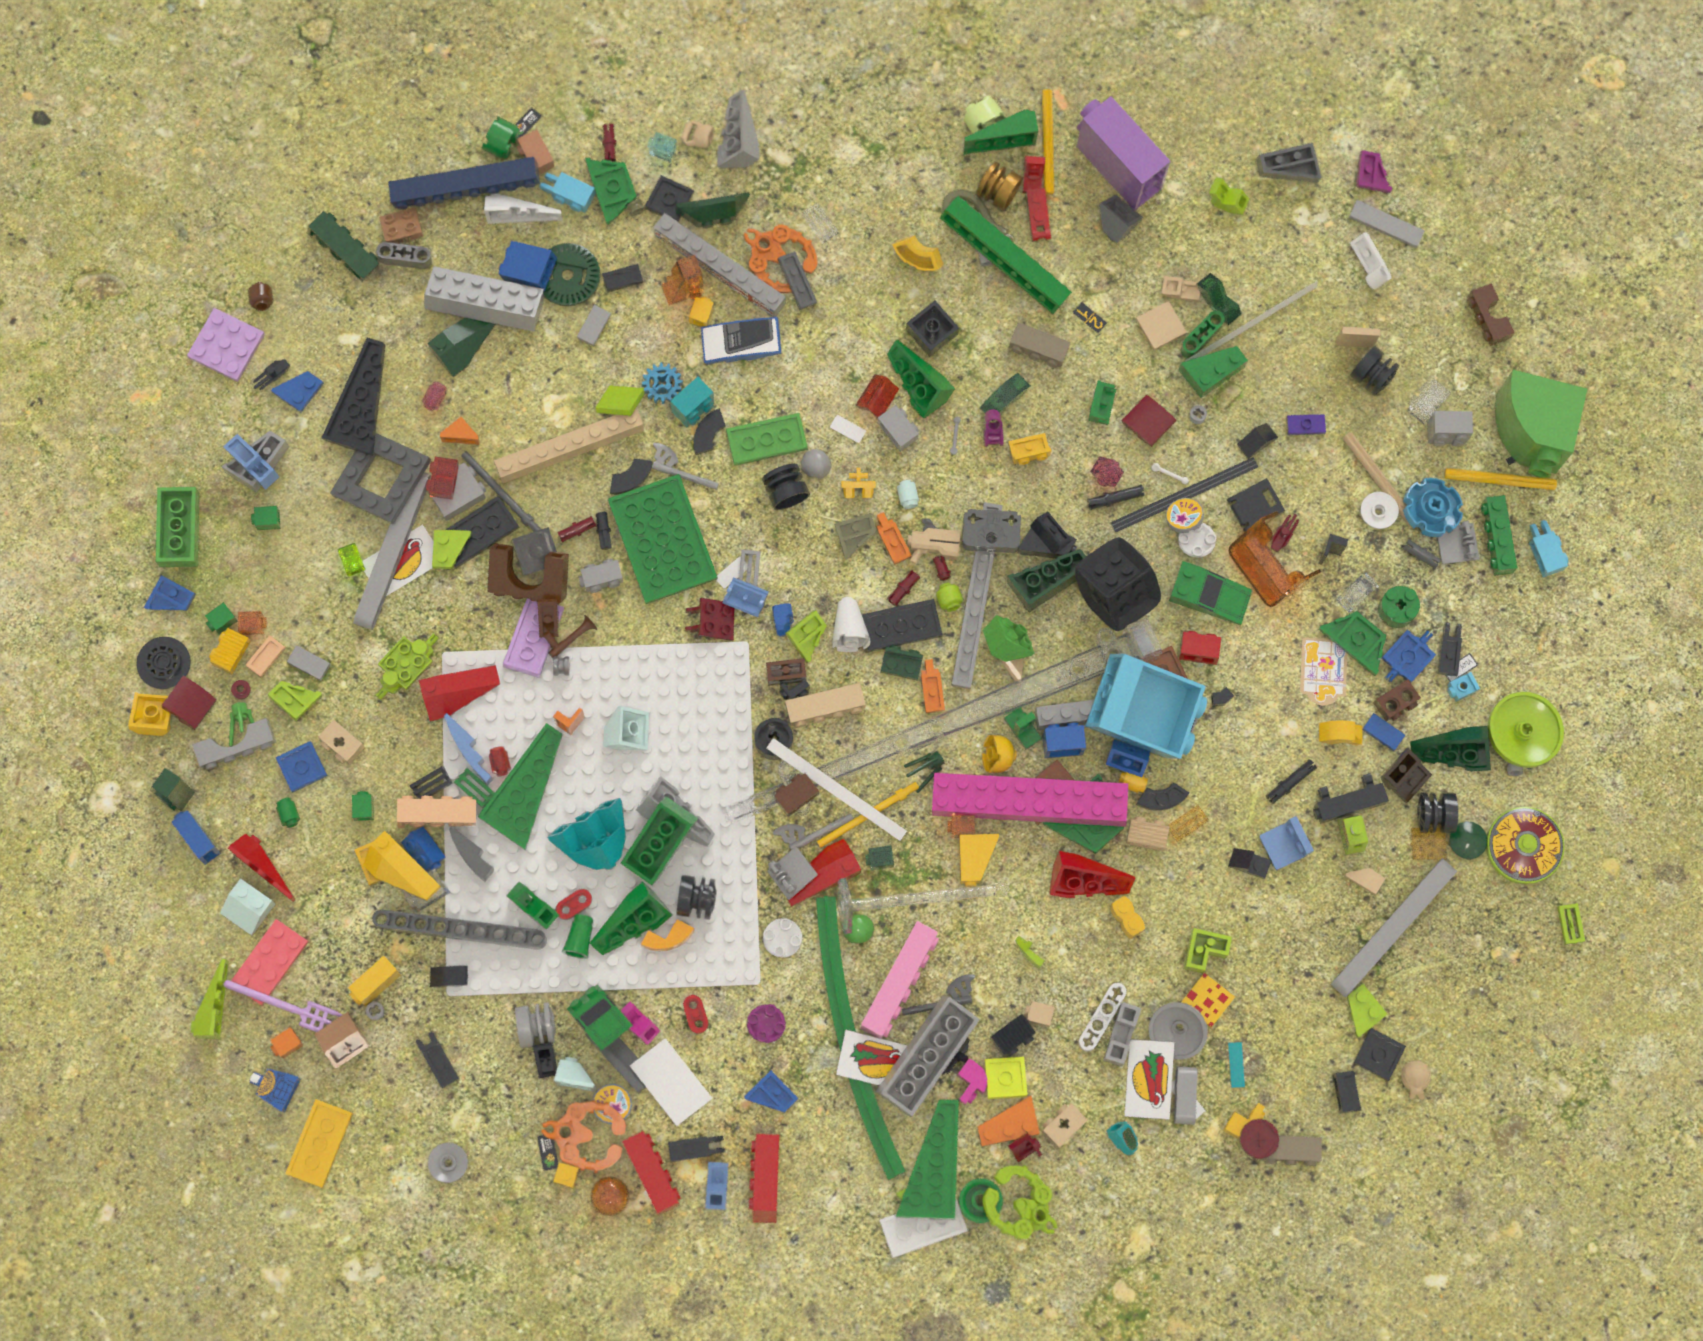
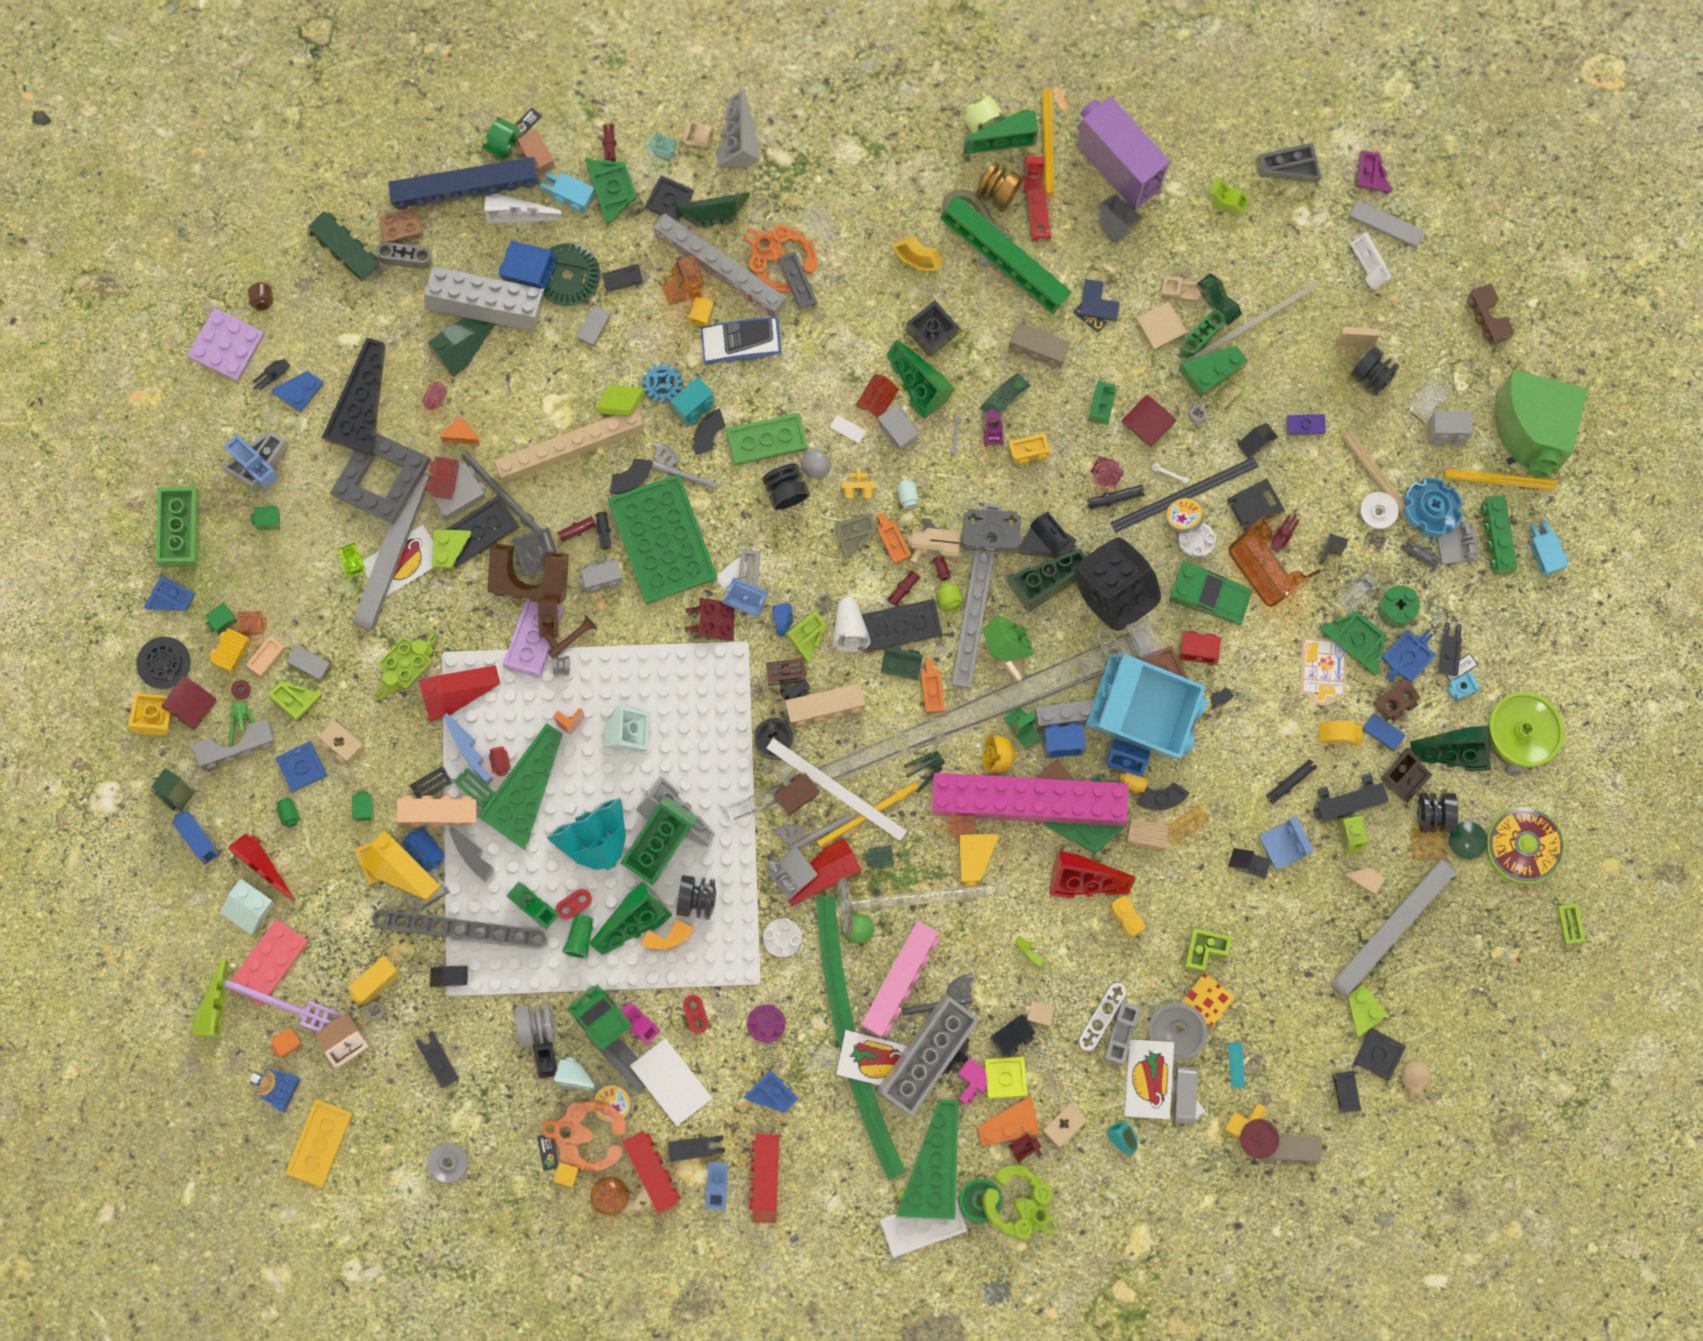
none -> dark blue tile [1080,279,1120,322]

